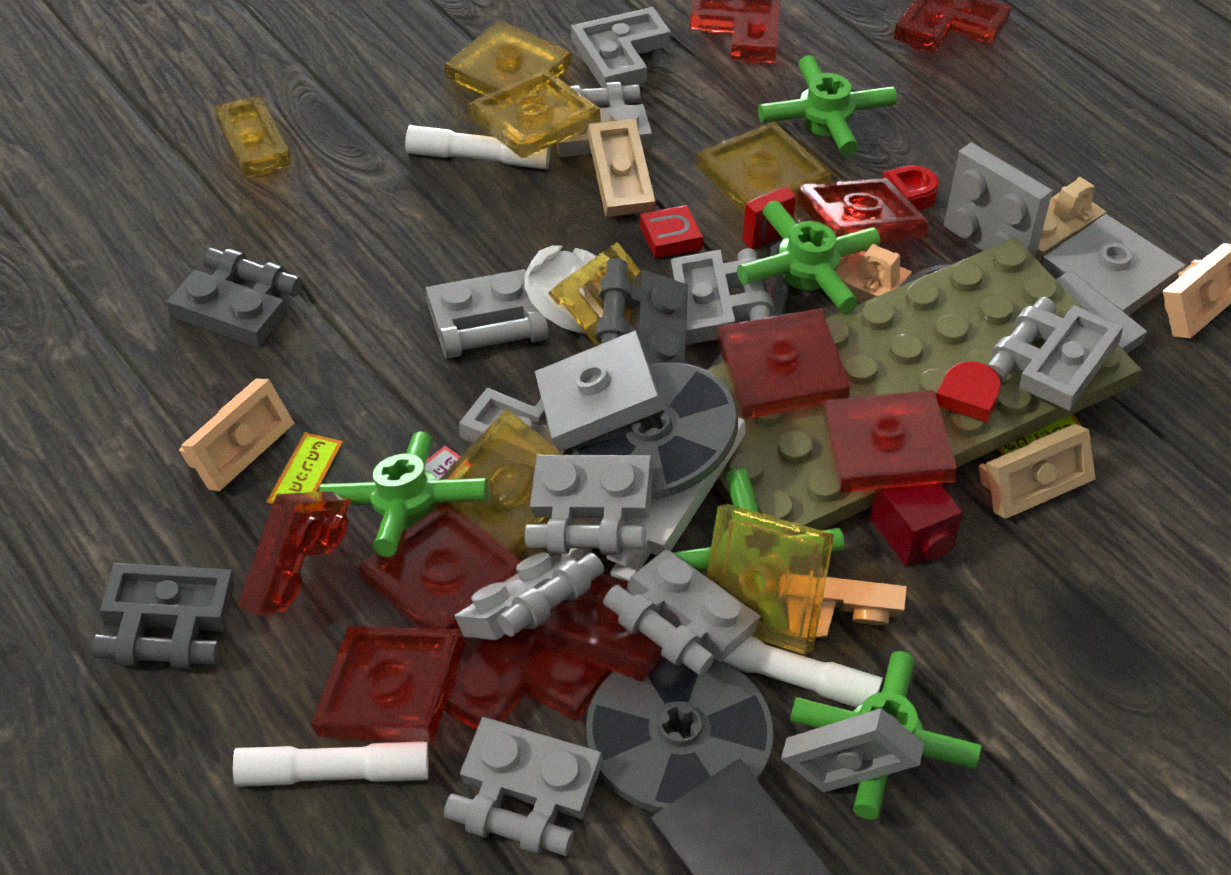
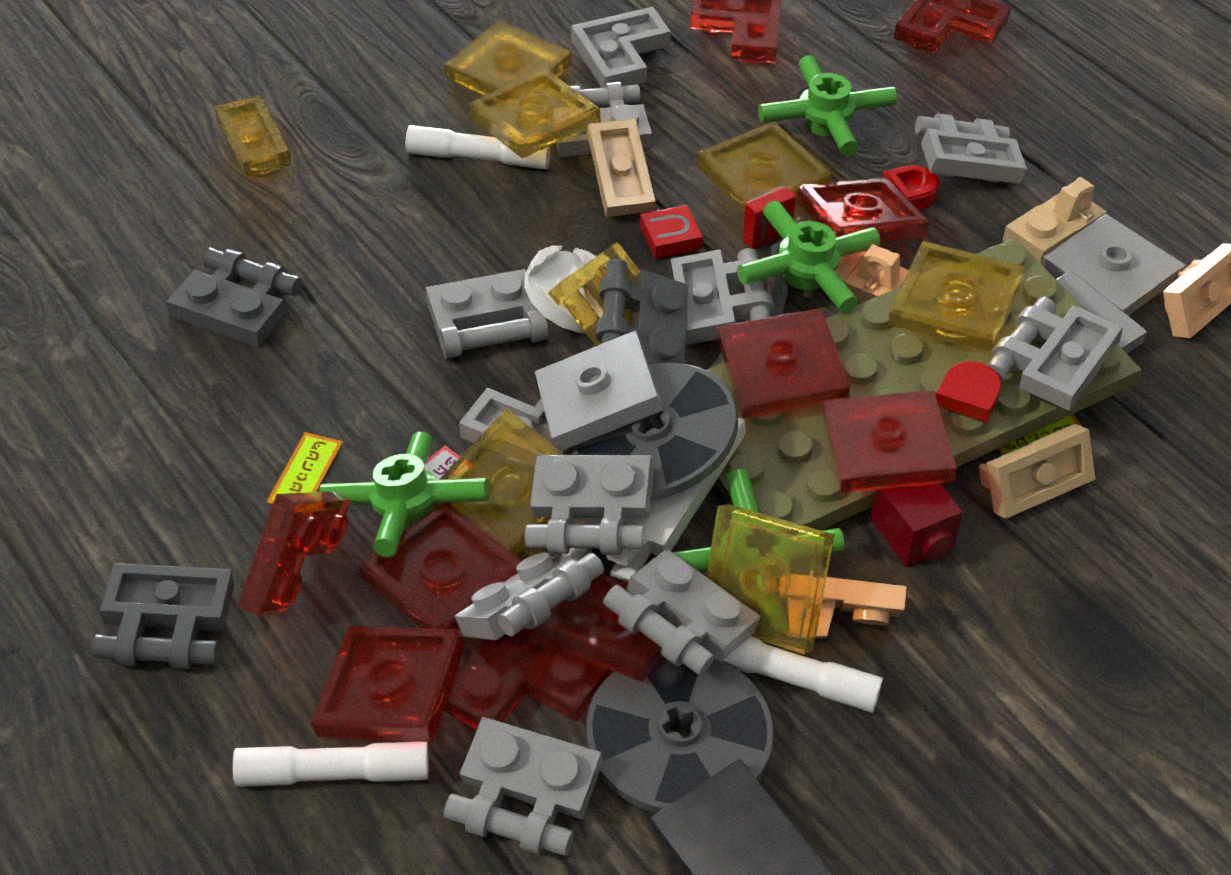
light nougat hinge [179,379,295,491] -> none
light grey plate [781,708,924,793] -> none
bright green bar [790,651,981,820] -> none
light grey plate [943,142,1053,258] -> none
none -> clear yellow plate [888,241,1025,353]
none -> light grey plate [915,113,1027,184]

